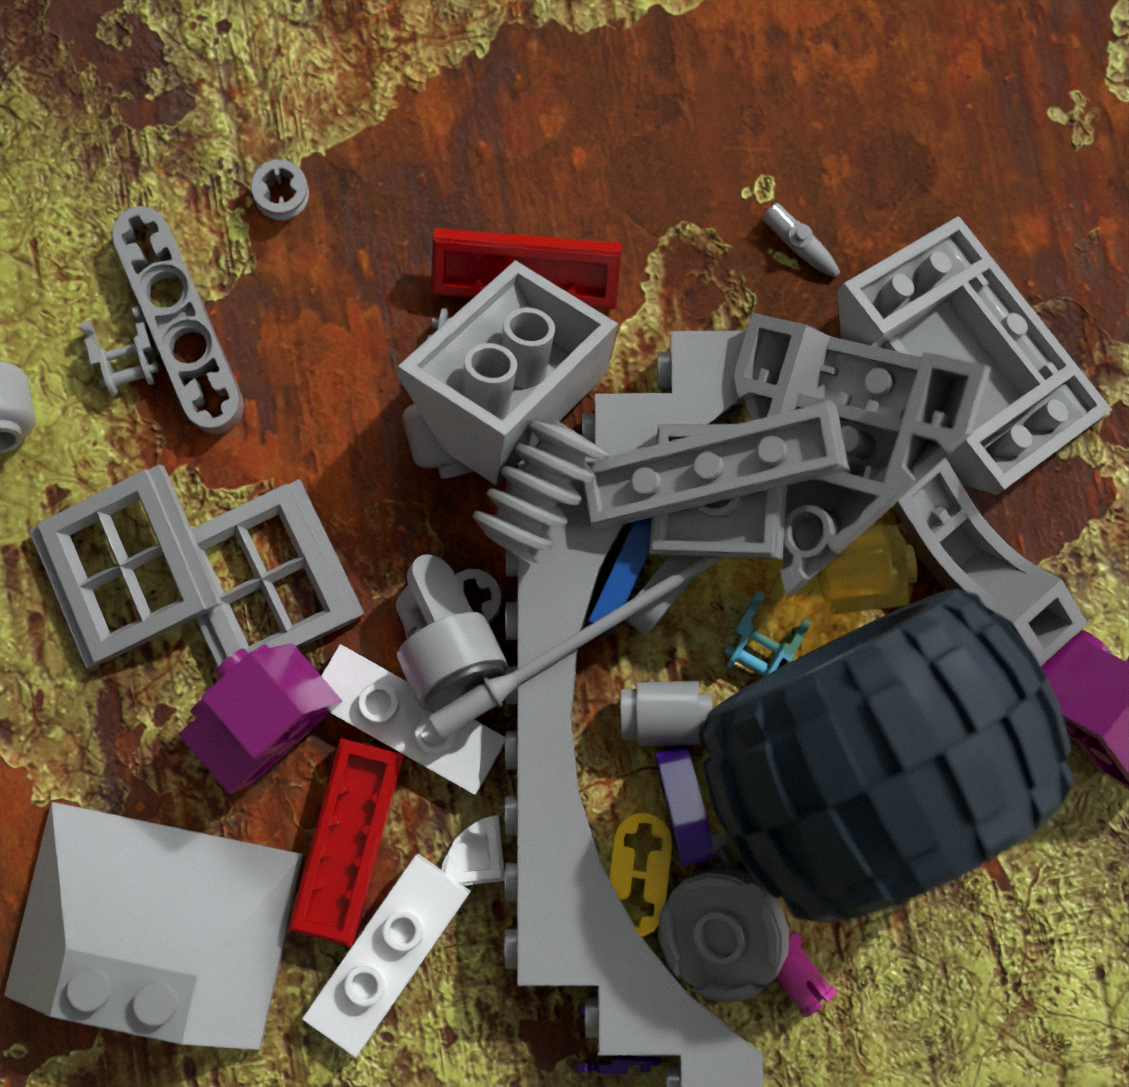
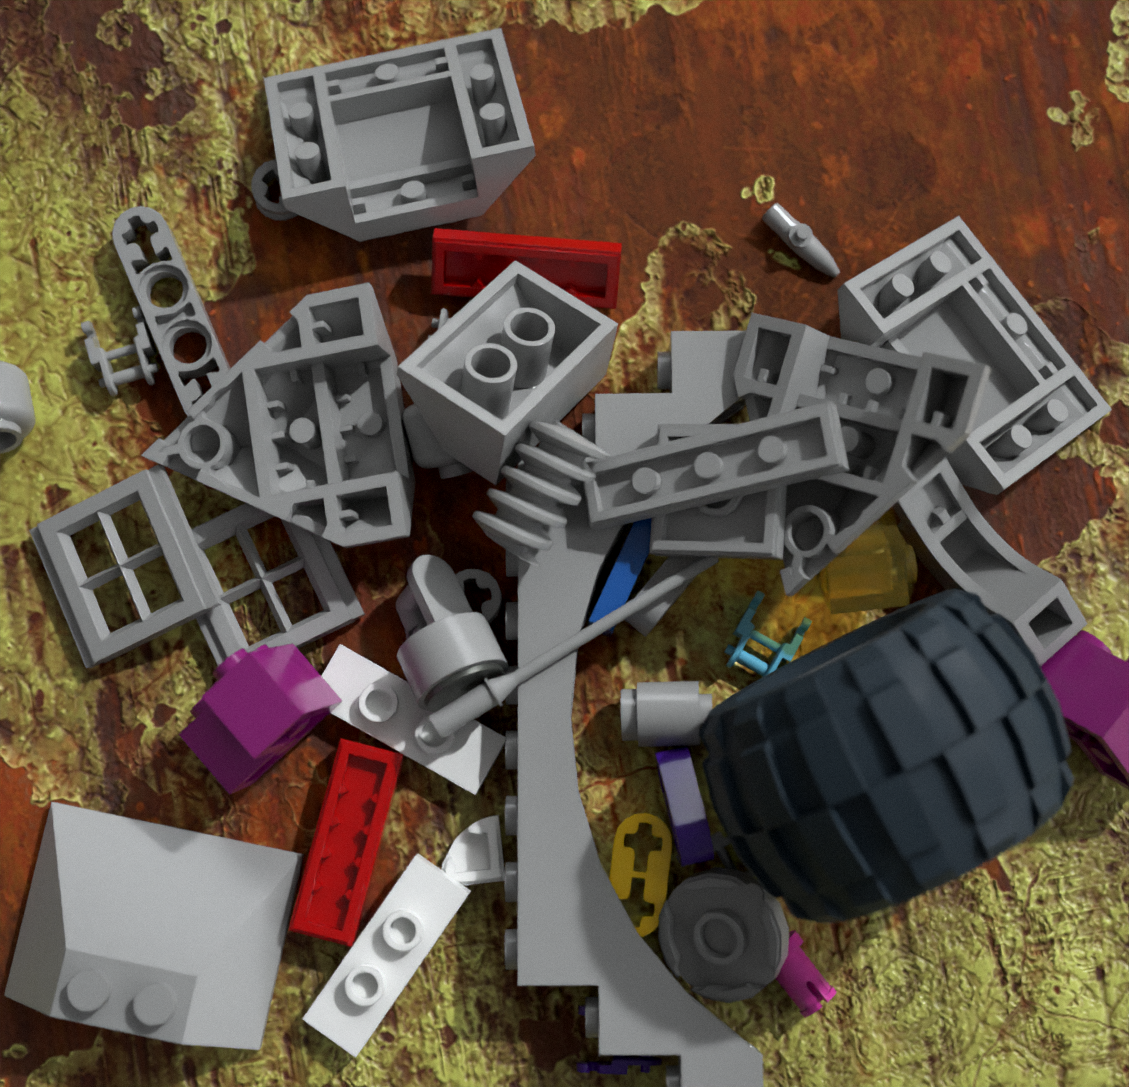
none -> light grey wedge [141,282,416,548]
none -> light grey slope [264,28,536,242]

